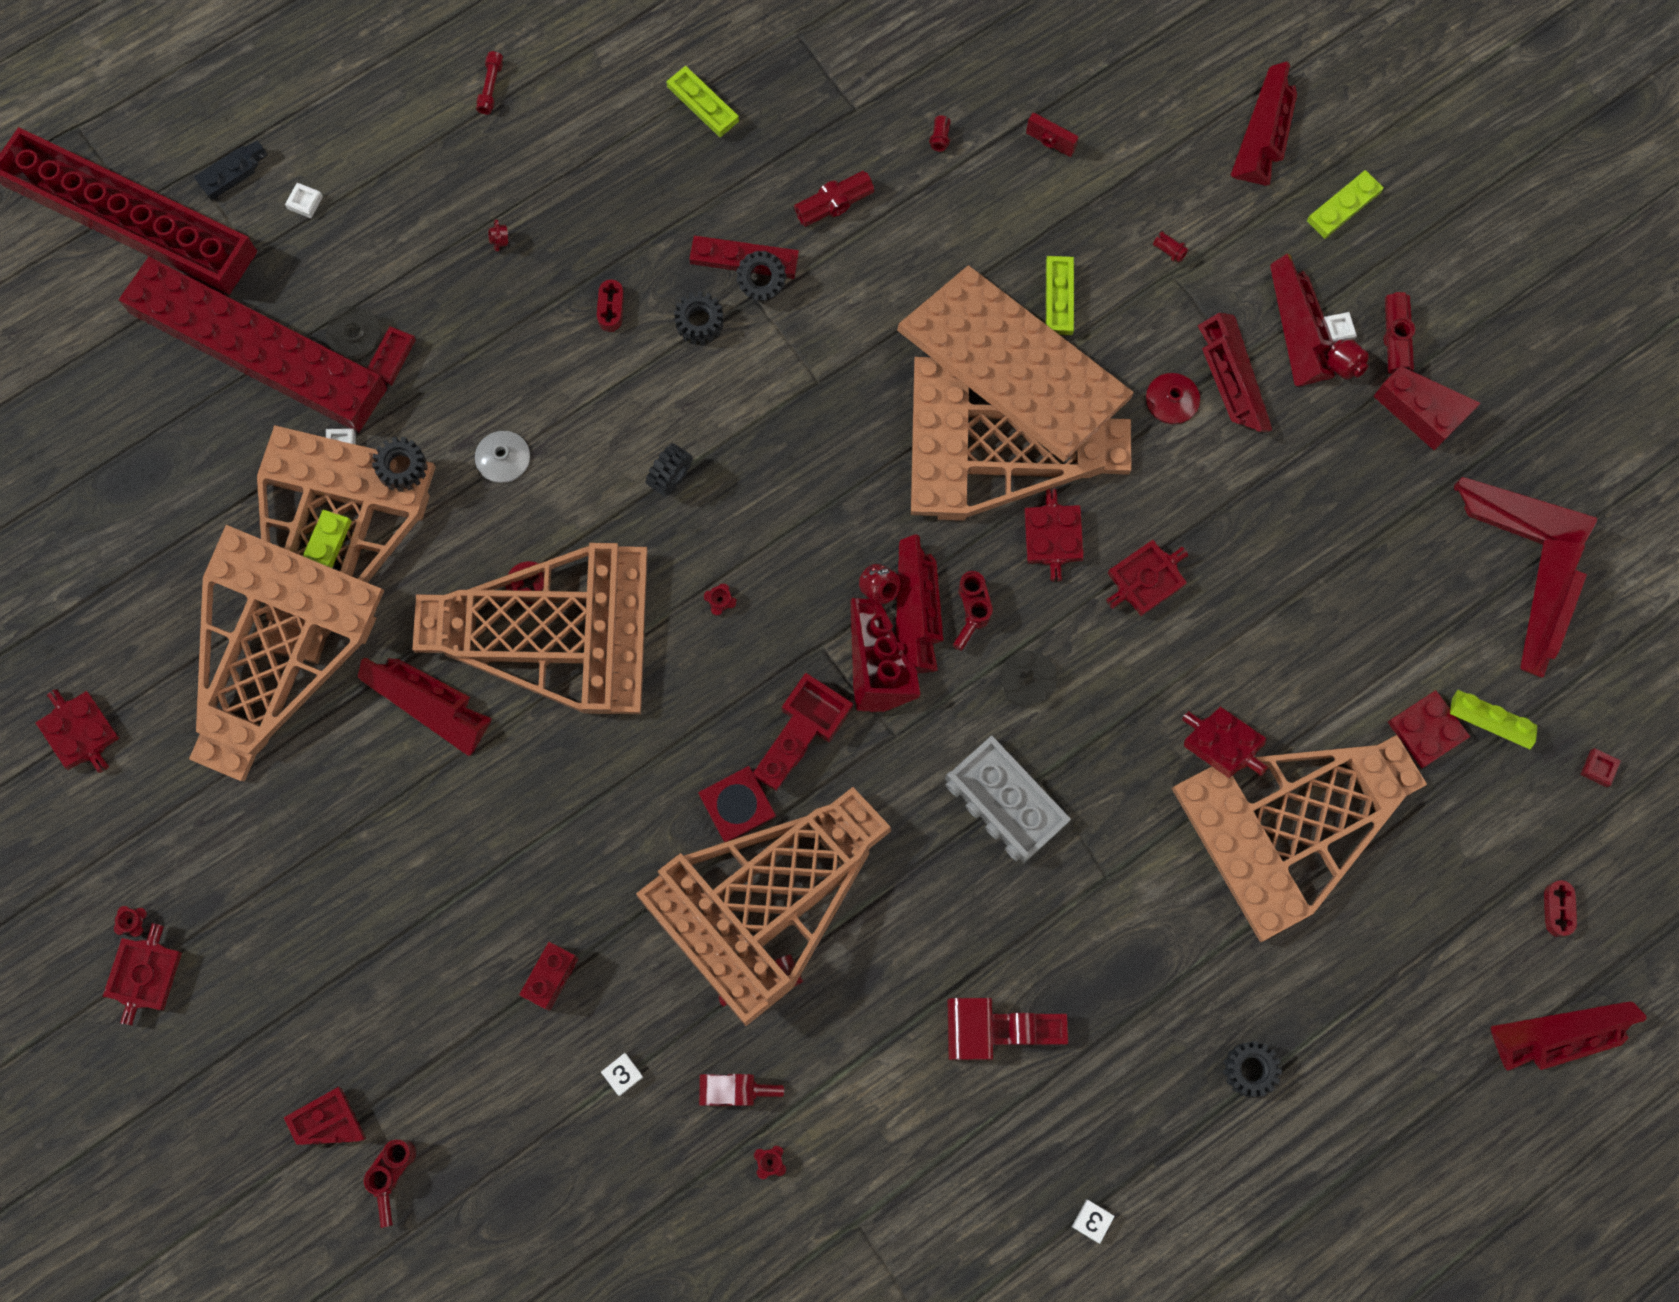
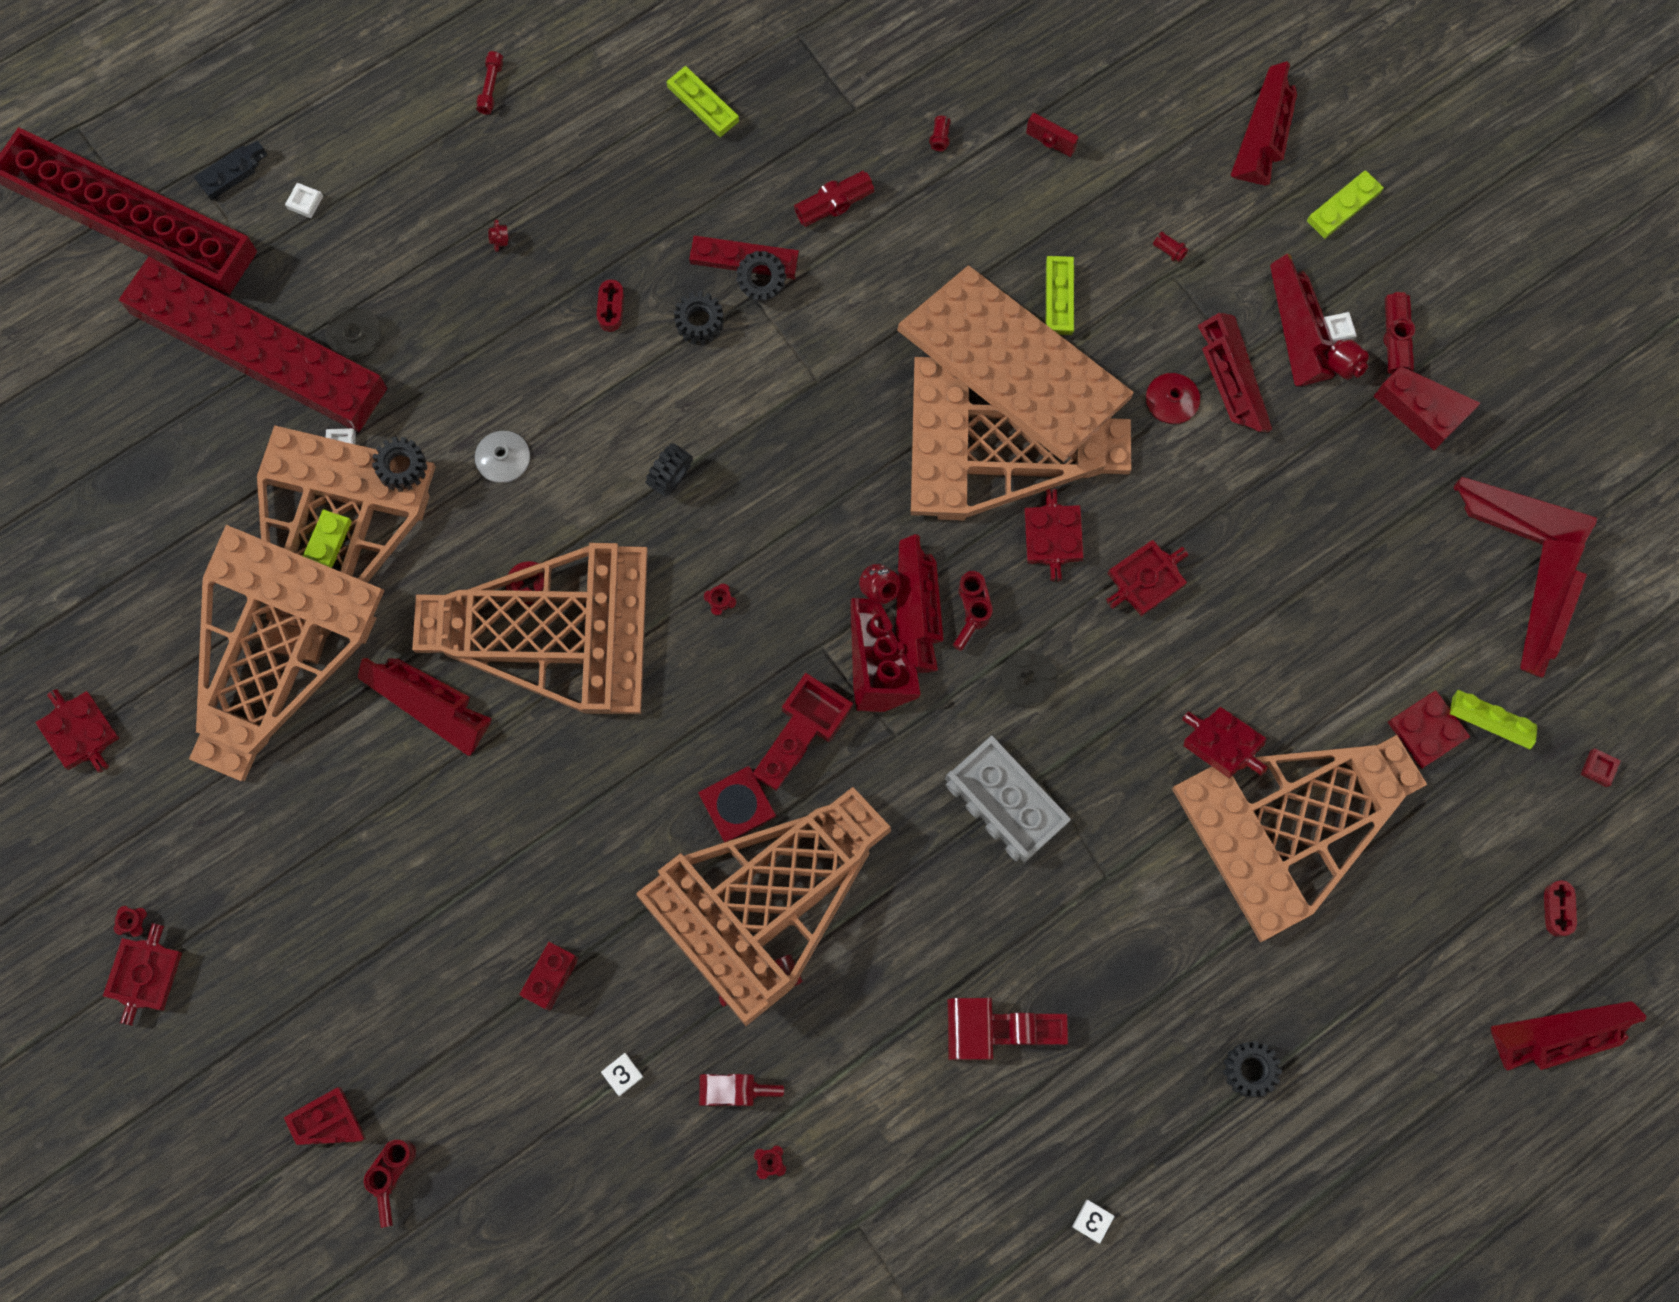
dark red plate [367,326,416,386] -> none

